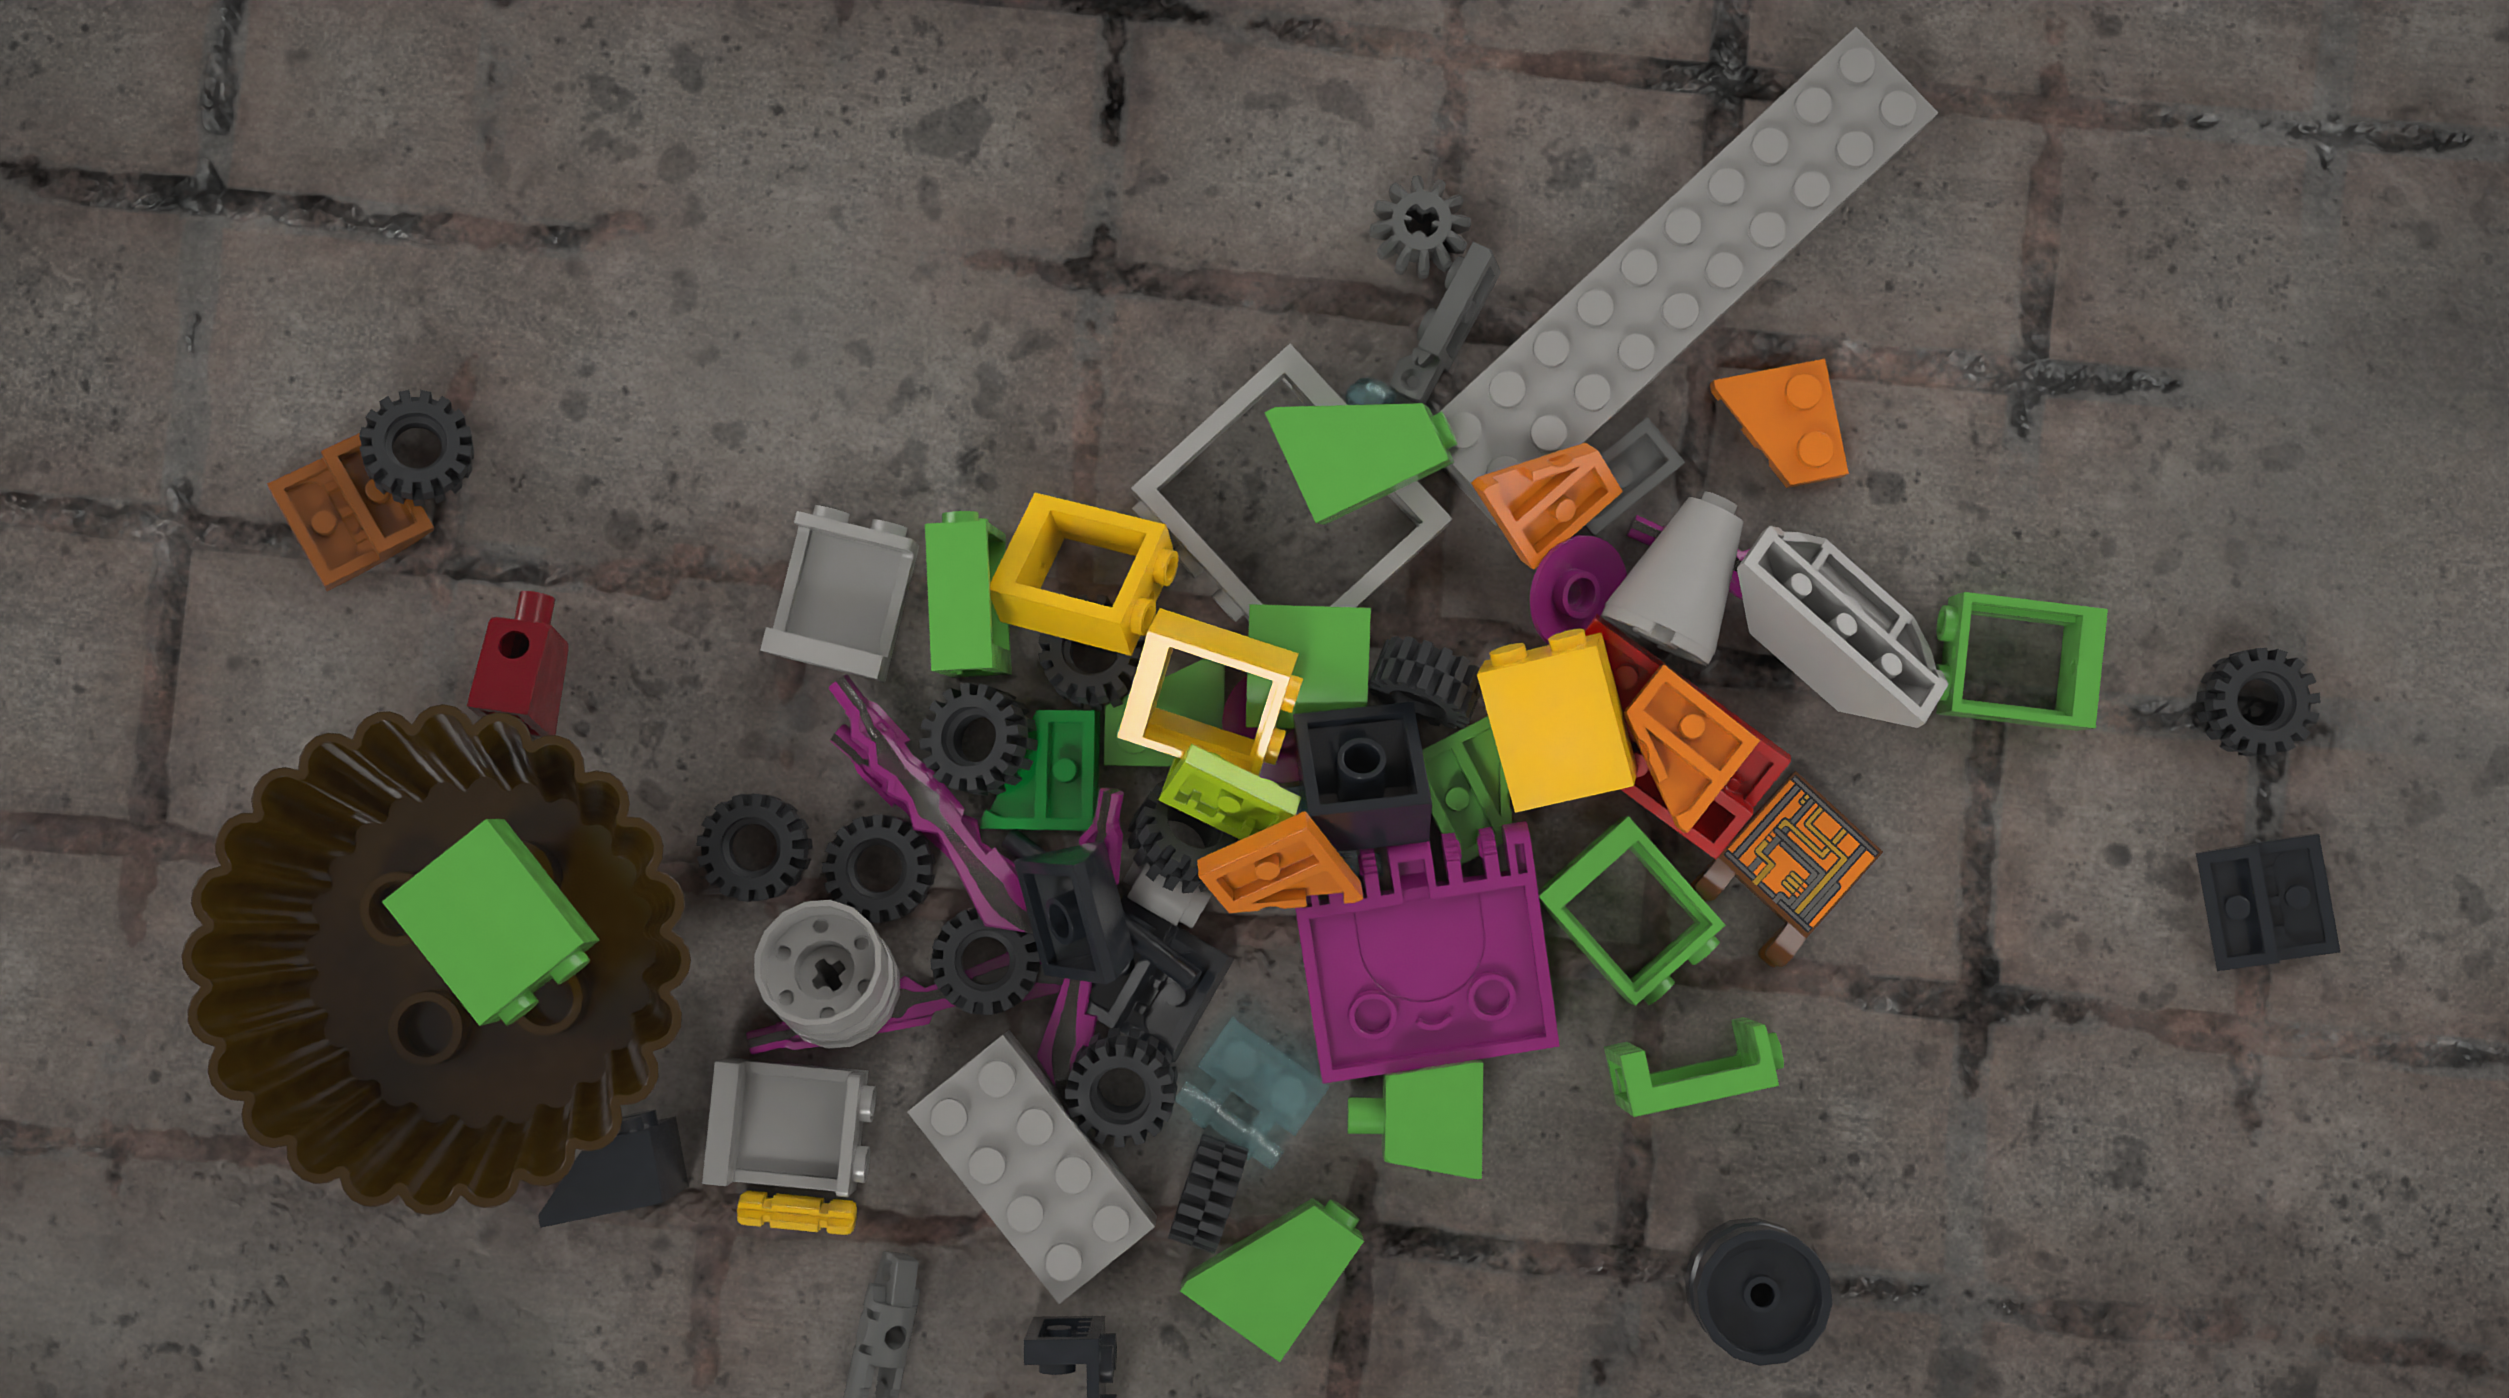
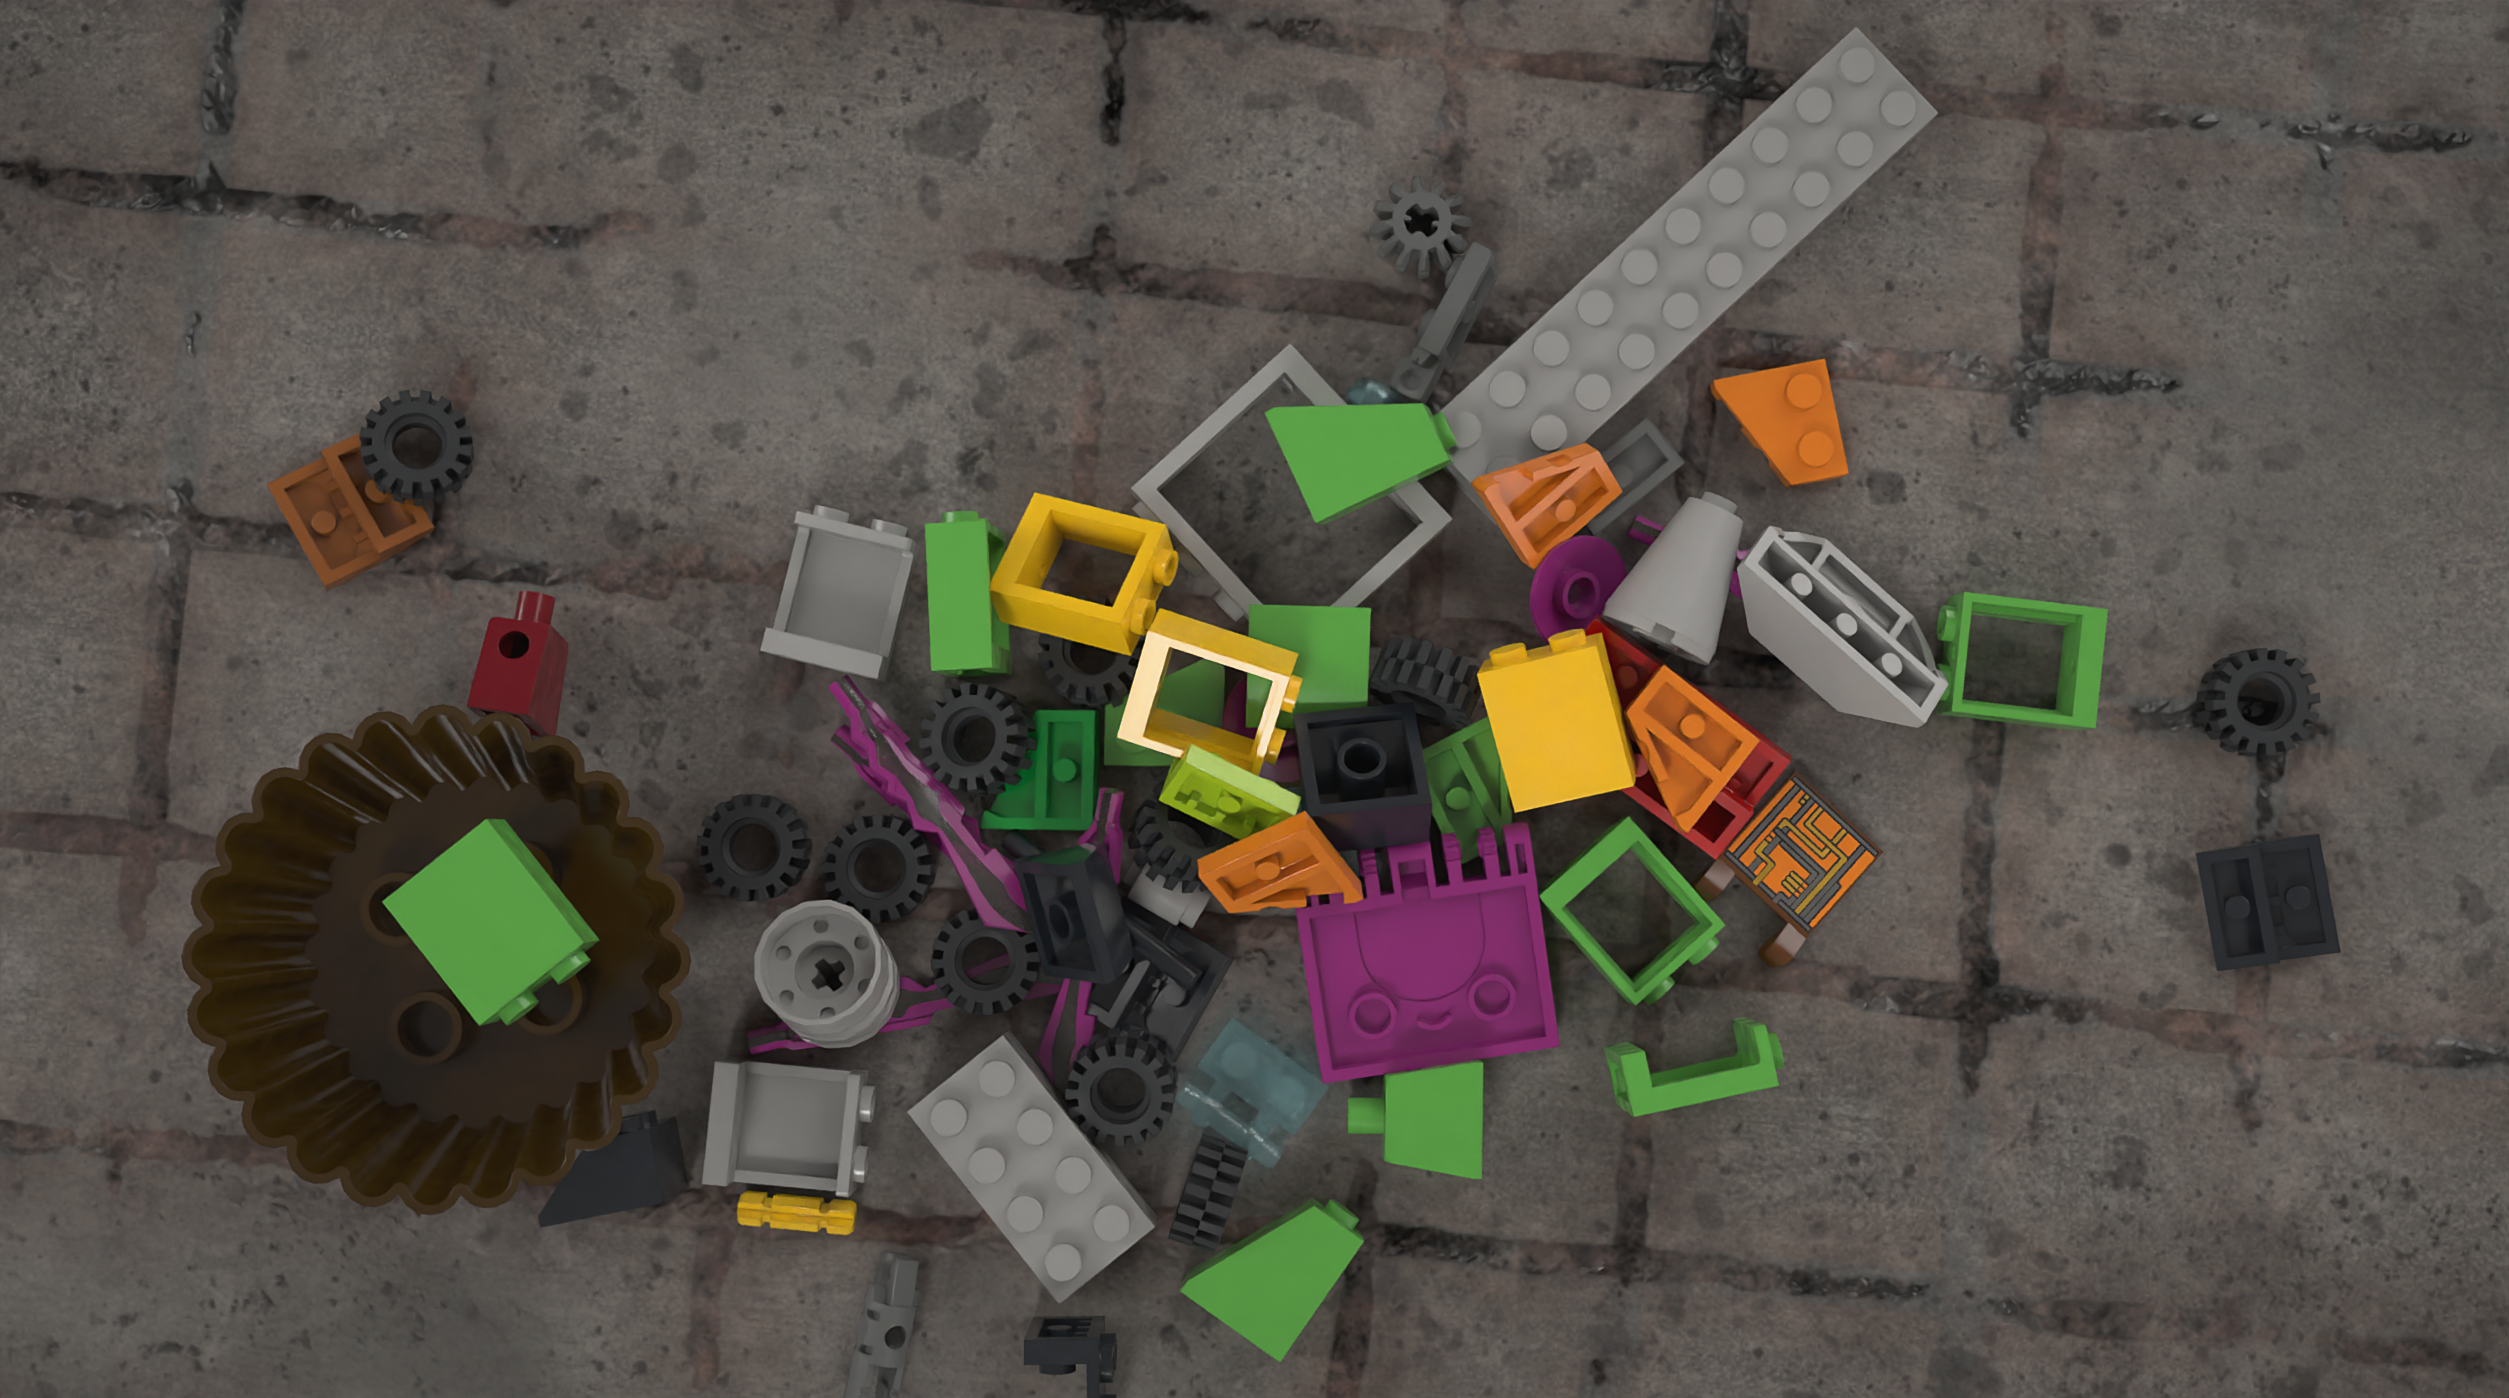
black wheel [1684,1217,1833,1366] -> none

